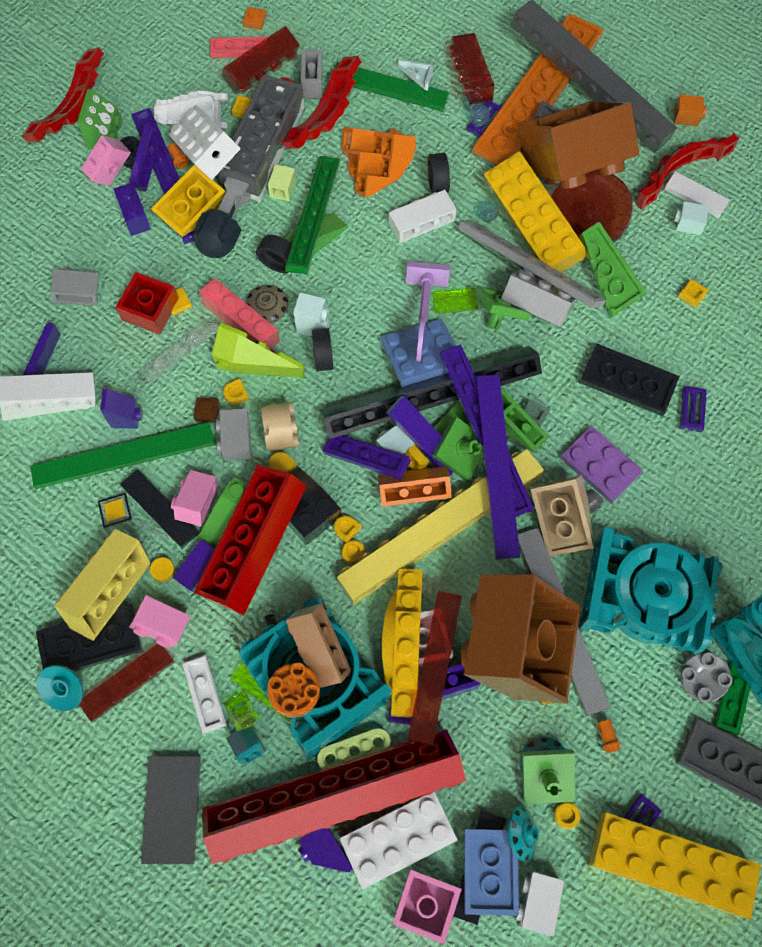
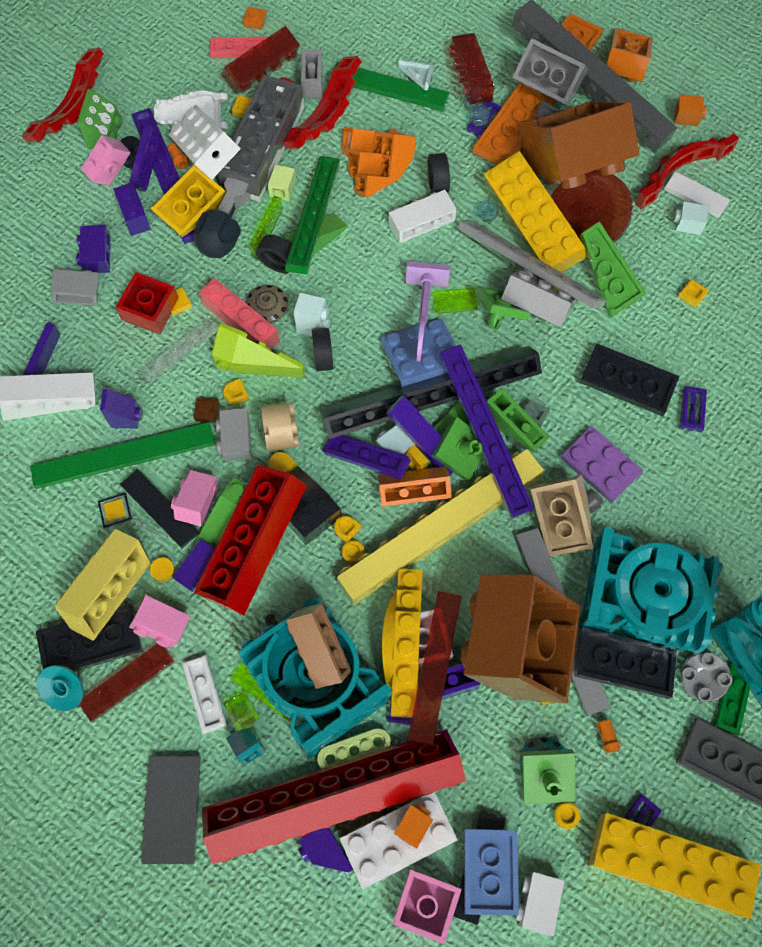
orange tile [267,663,320,717] -> none
dark purple tile [476,375,520,560] -> none
teal dish [508,806,539,861] -> none
none -> dark purple brick [76,224,111,273]
none -> clear neon green tile [249,196,283,260]
none -> orange brick [394,804,434,849]
none -> light grey brick [512,38,588,108]
none -> black plate [574,627,677,699]
none -> orange slope [606,28,653,82]

